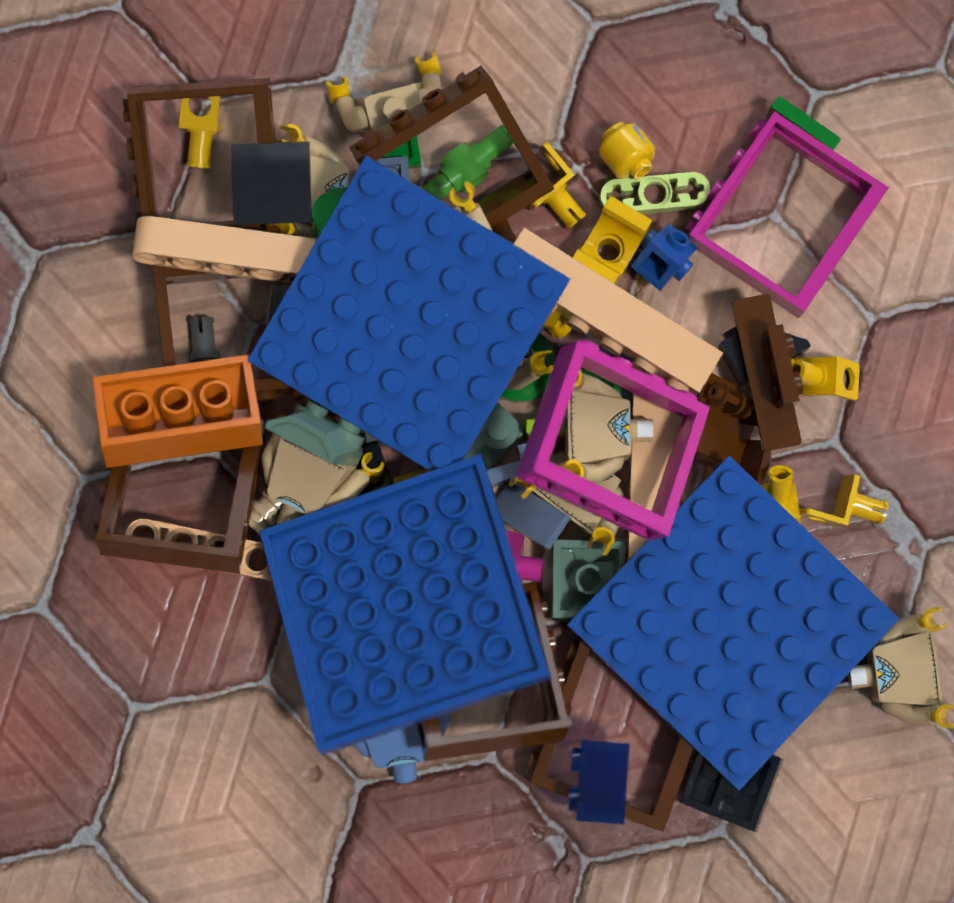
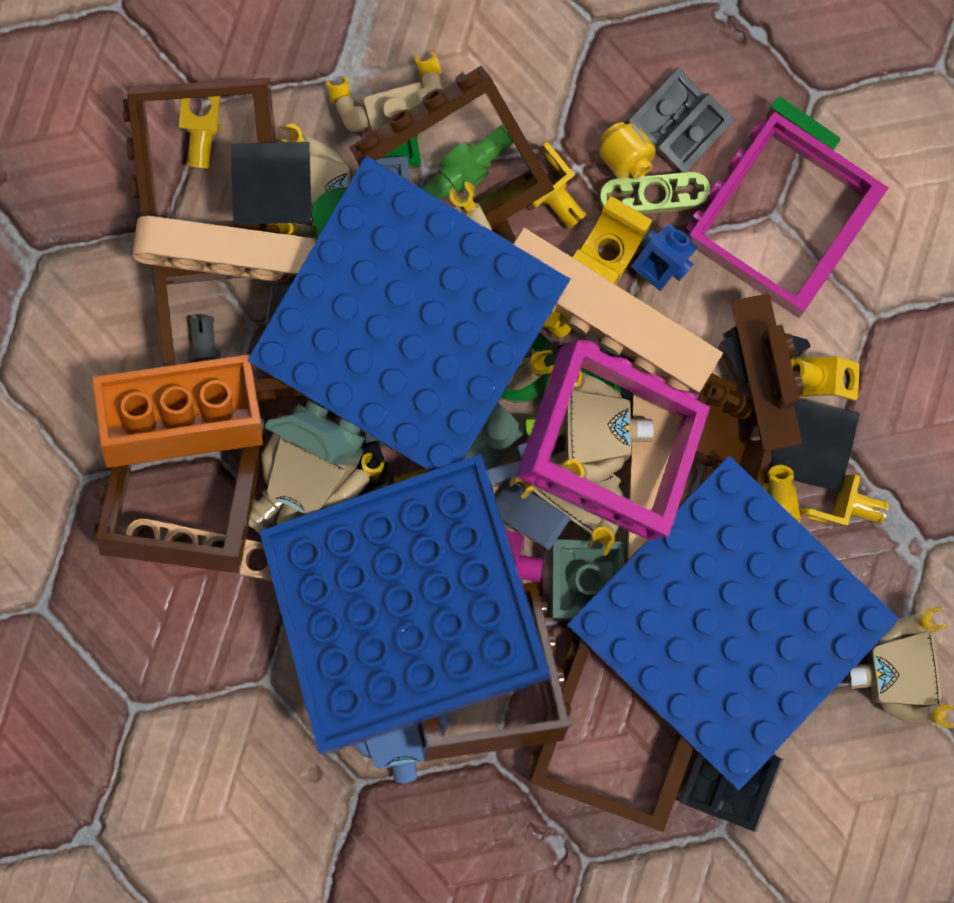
clear blue brick [568,739,630,825] -> none
none -> dark grey slope [624,67,735,173]
none -> black slope [766,398,860,492]

